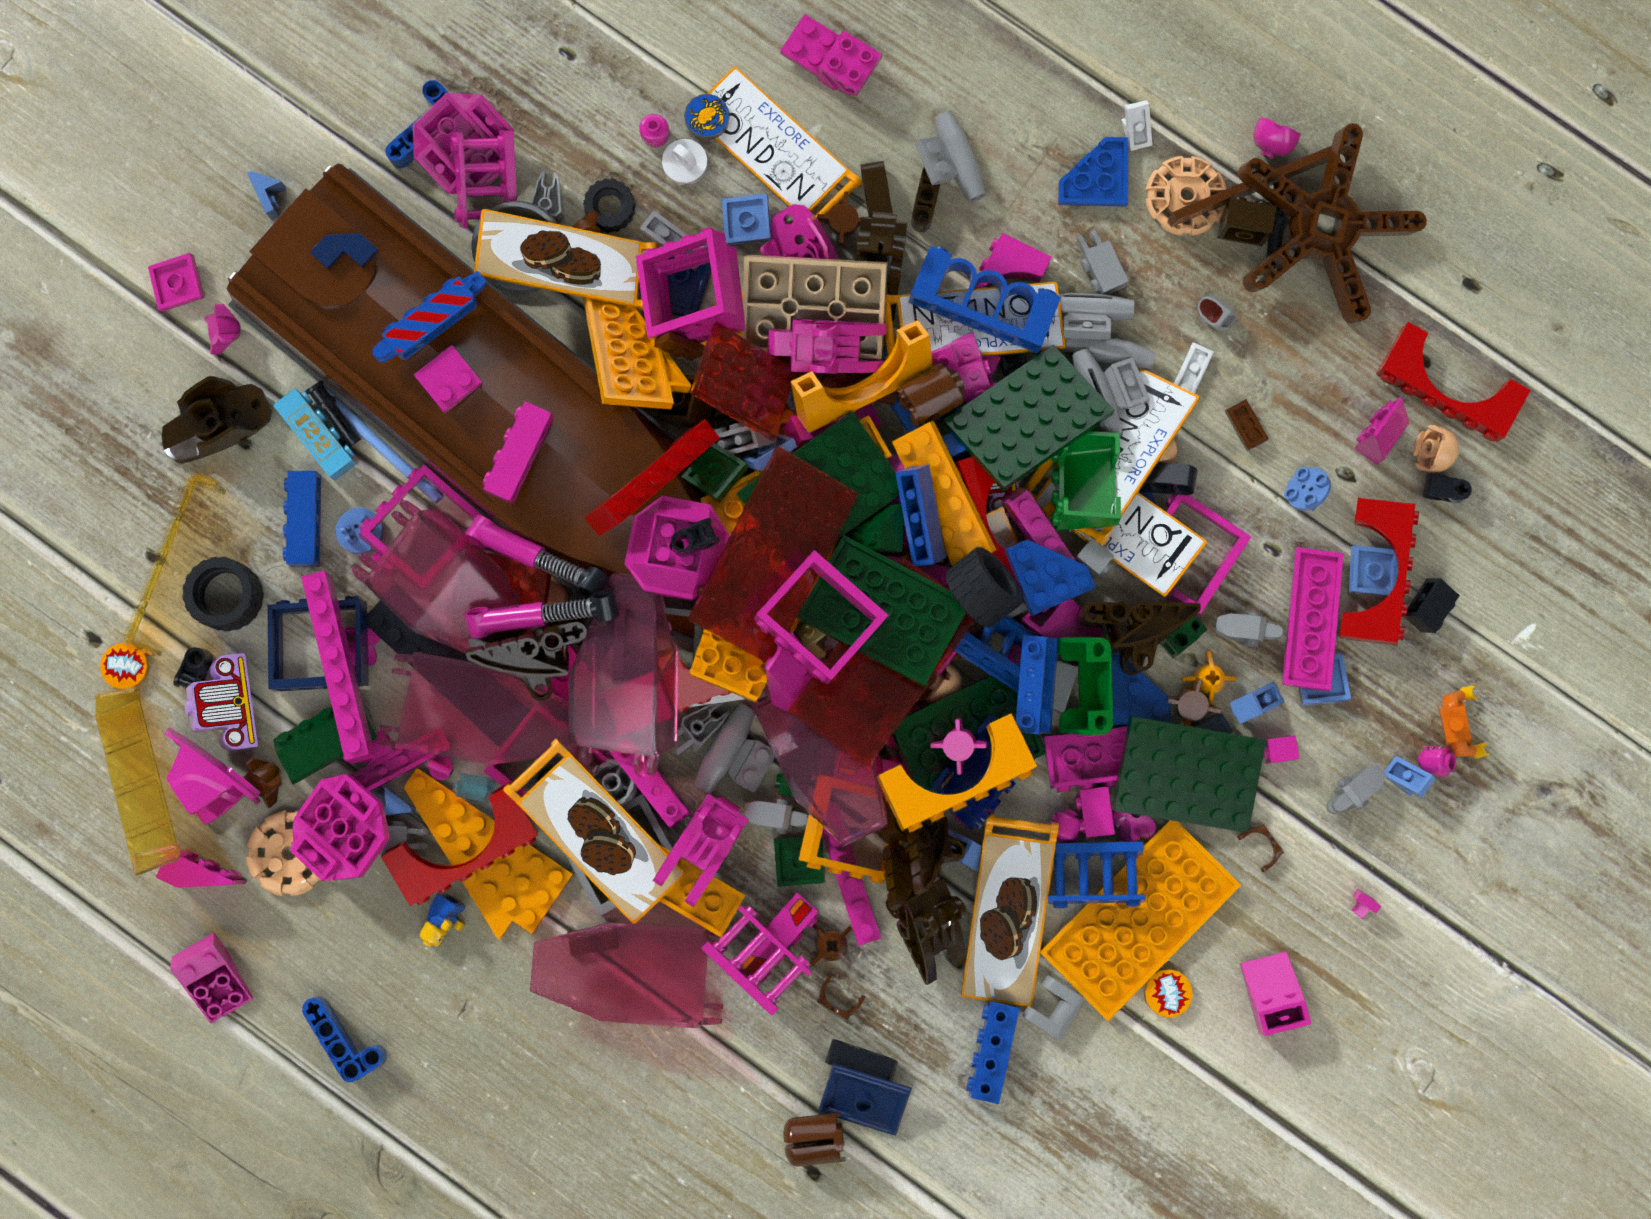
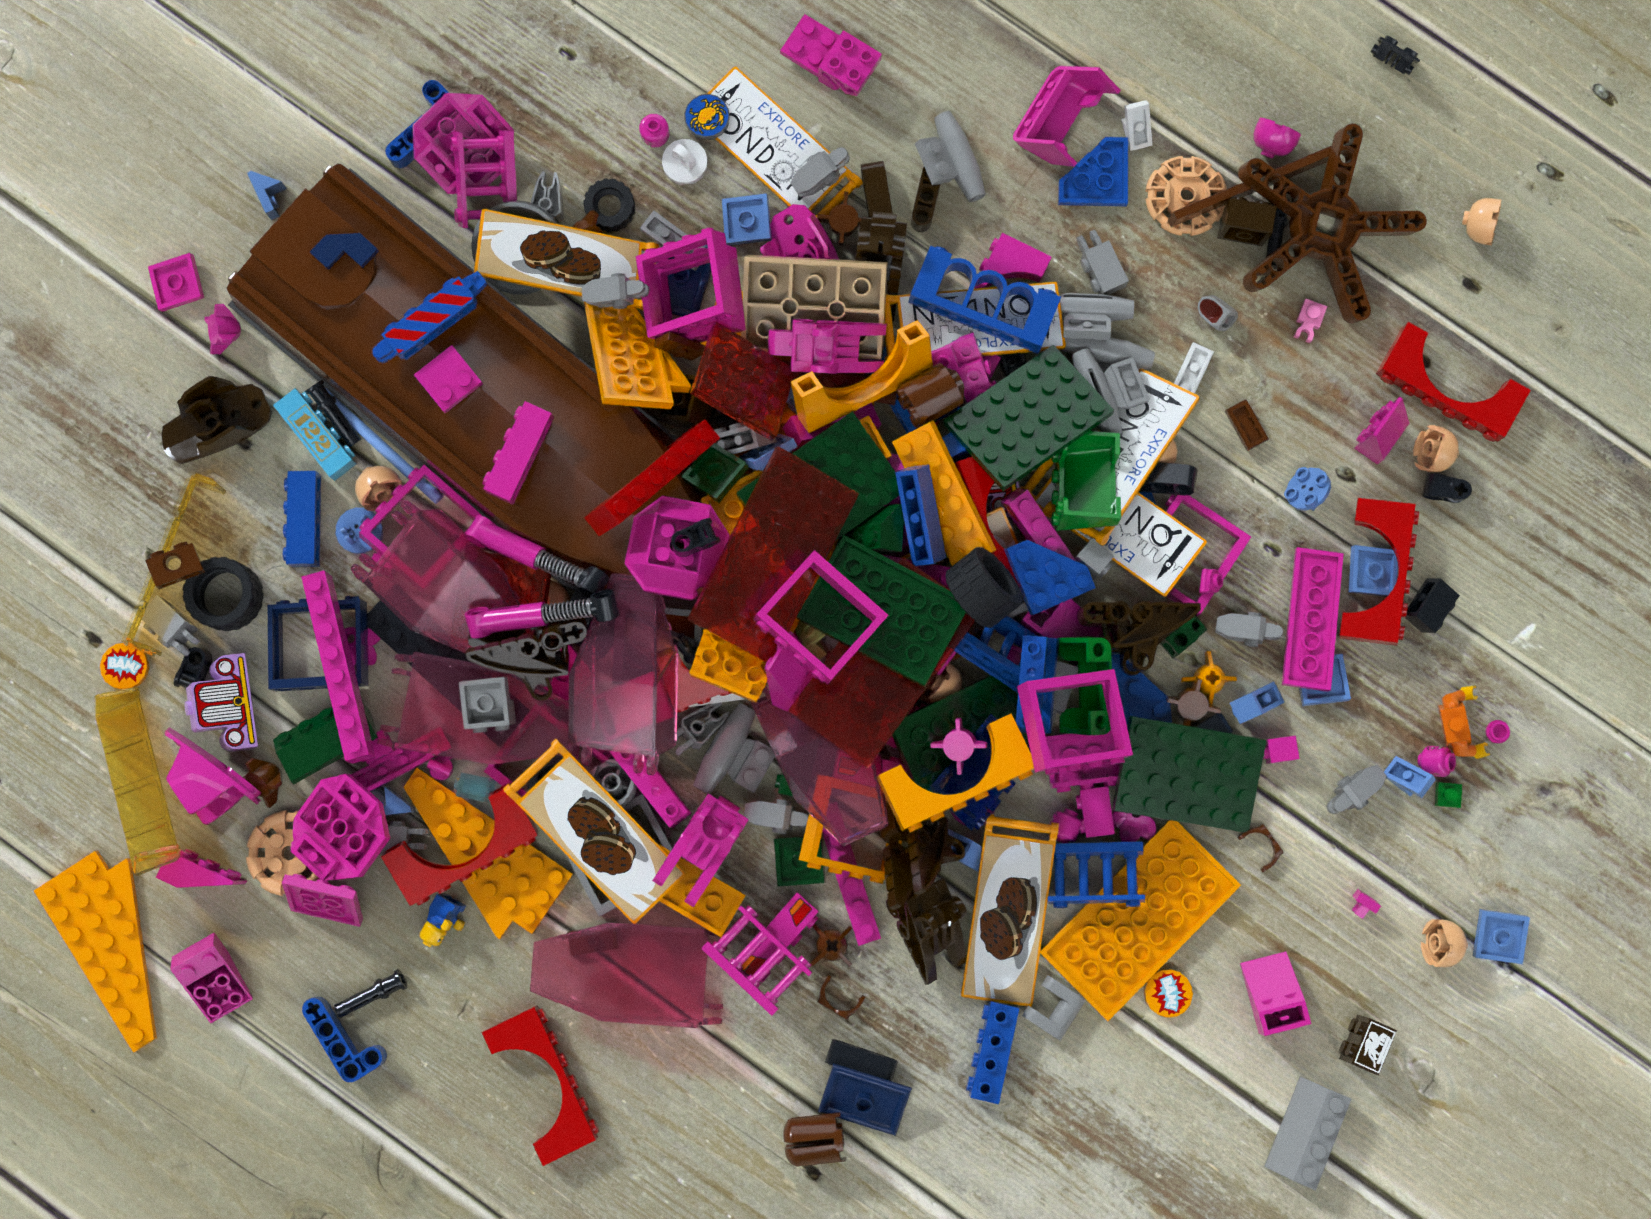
none -> light orange wing [34,851,157,1053]
none -> light grey hinge [138,595,200,656]
none -> reddish brown brick [145,542,205,590]
none -> dark pink plate [282,874,363,927]
none -> black pin [334,969,408,1018]
none -> light nougat cylinder [355,466,404,511]
none -> light grey plate [459,676,516,733]
none -> red arch [481,1005,599,1166]
none -> light grey hinge [582,273,650,309]
none -> black pin [672,633,698,665]
none -> light grey hinge [790,147,850,197]
none -> dark pink windscreen [1013,66,1121,167]
none -> dark pink window [1017,669,1133,775]
none -> dark pink plate [1199,569,1223,594]
none -> light grey slope [1264,1077,1351,1191]
none -> bright pink plate [1294,299,1327,343]
none -> dark brown brick [1339,1015,1397,1076]
none -> black hinge [1370,35,1420,75]
none -> light nougat cylinder [1421,919,1468,968]
none -> green plate [1435,782,1462,808]
none -> light nougat cylinder [1462,198,1502,246]
none -> medium blue plate [1473,909,1530,964]
none -> dark pink plate [1485,720,1510,744]

